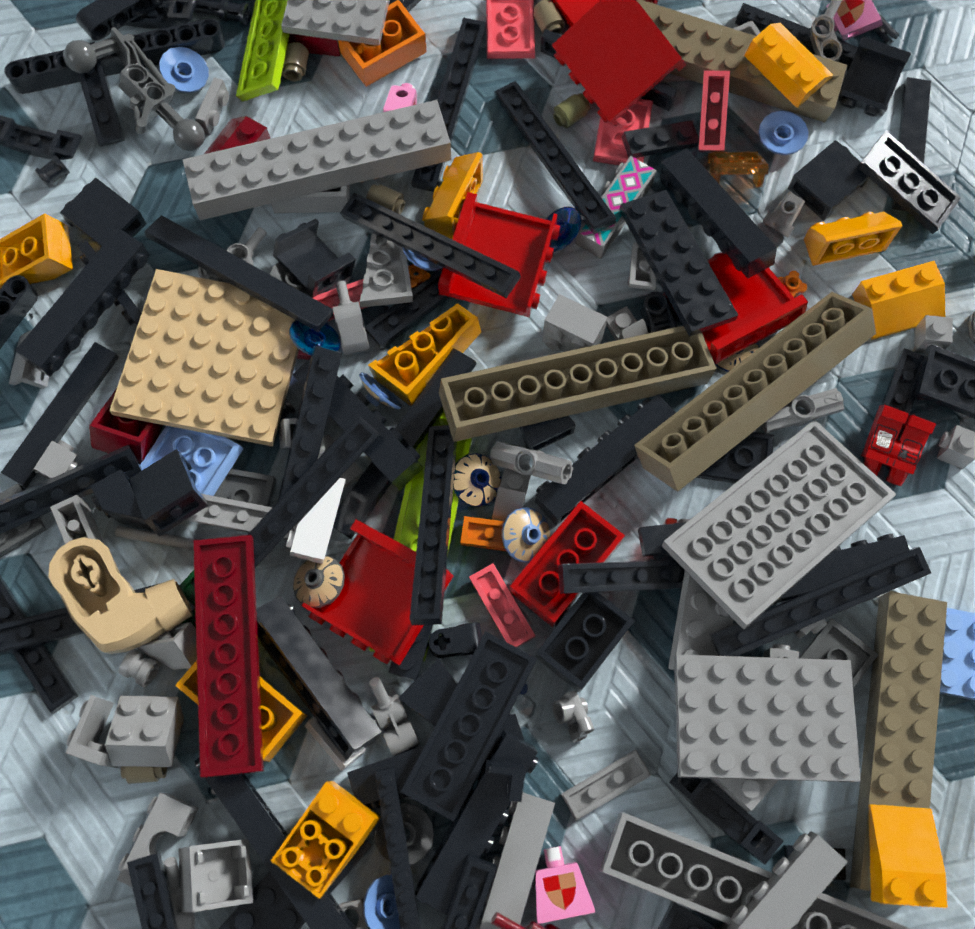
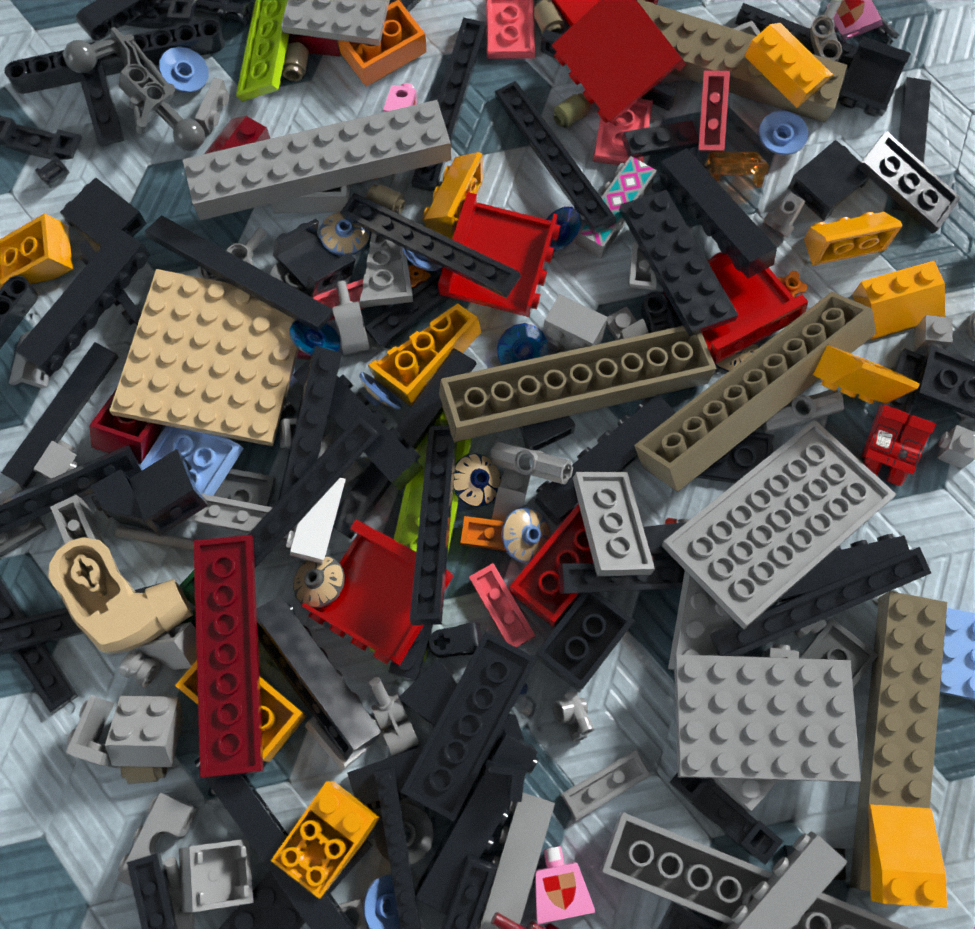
none -> tan dish [320,212,370,256]
none -> clear blue dish [497,323,548,365]
none -> light grey plate [573,472,655,576]
none -> light orange slope [813,345,920,404]

